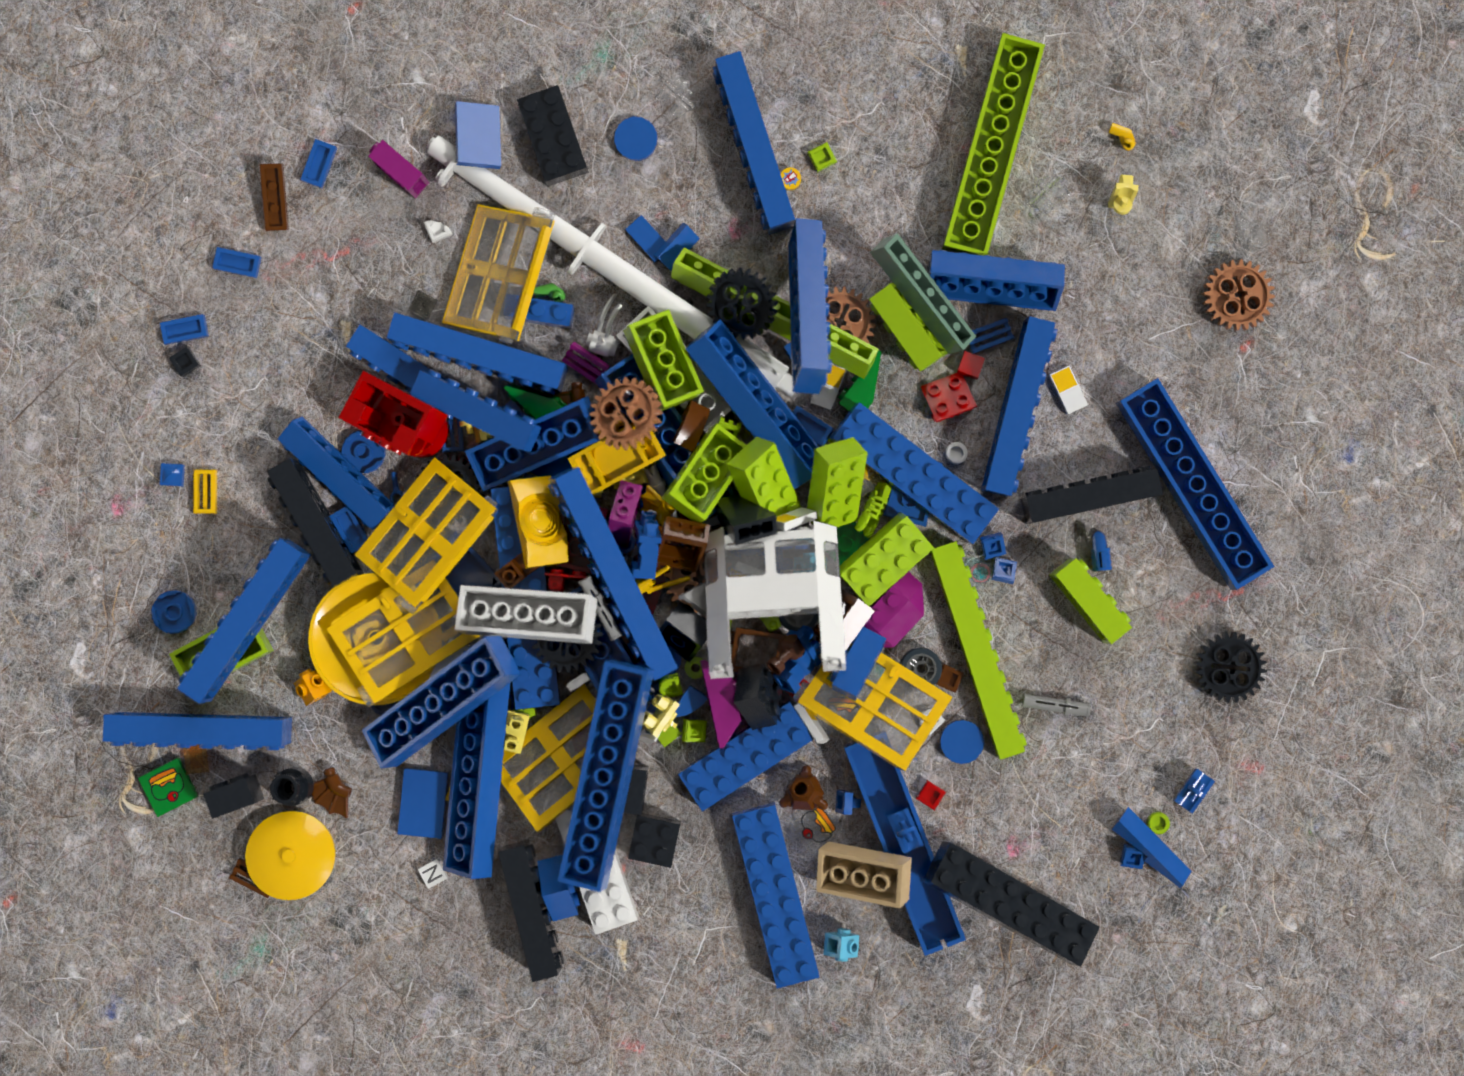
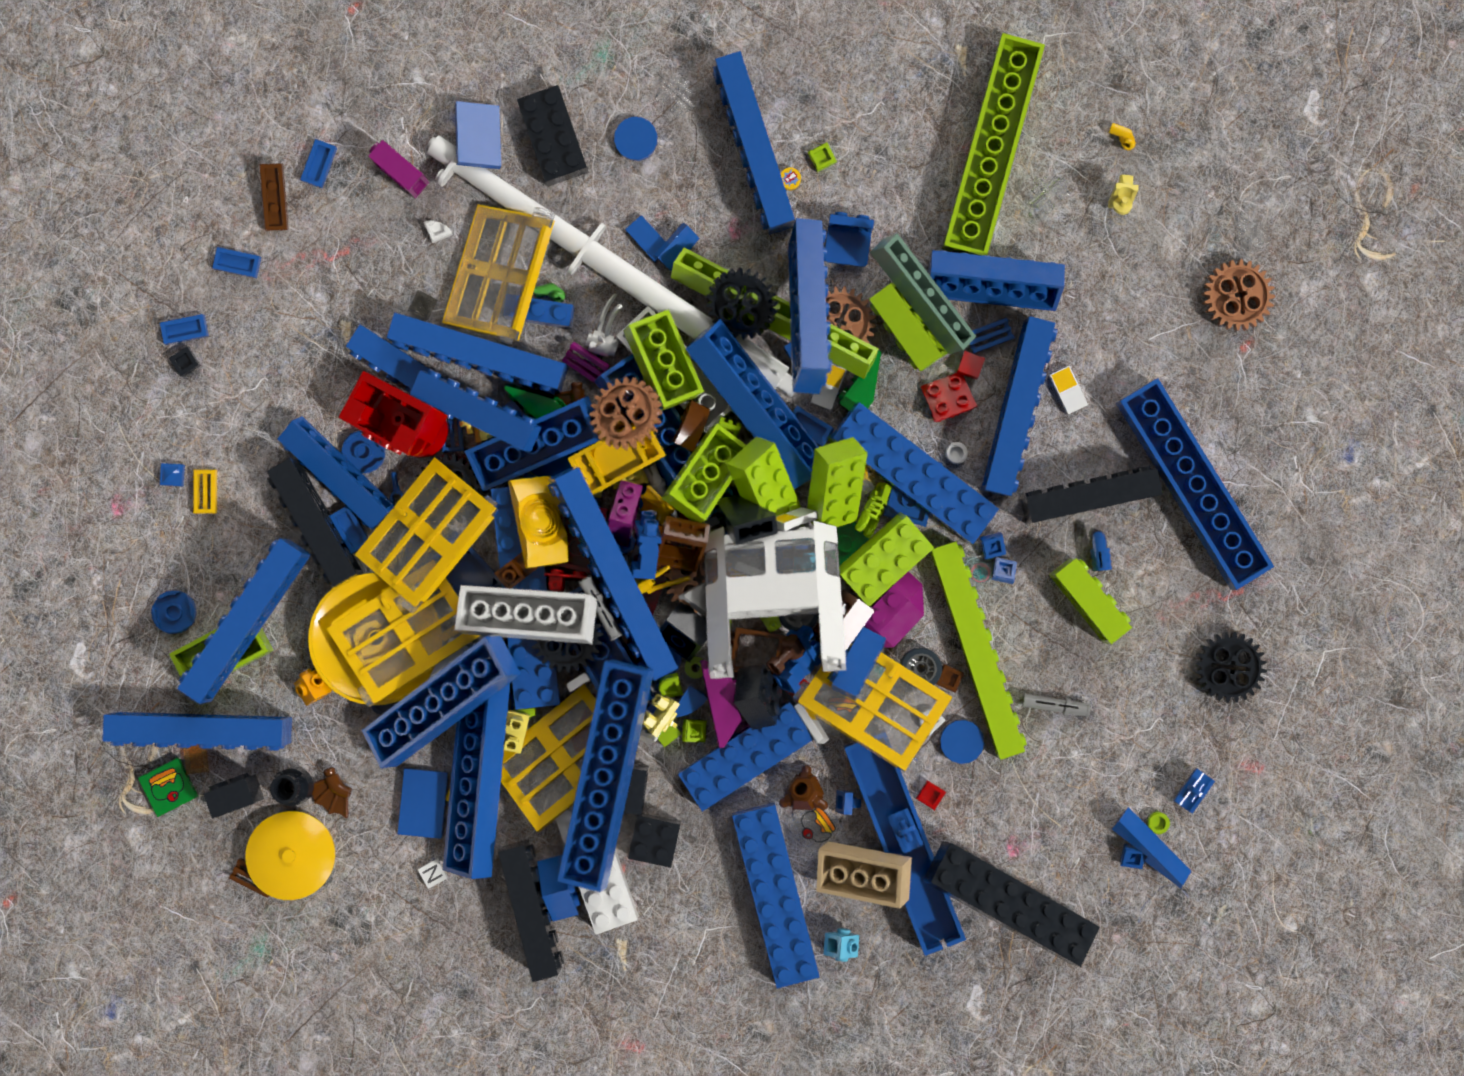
none -> blue bracket [825,212,874,267]

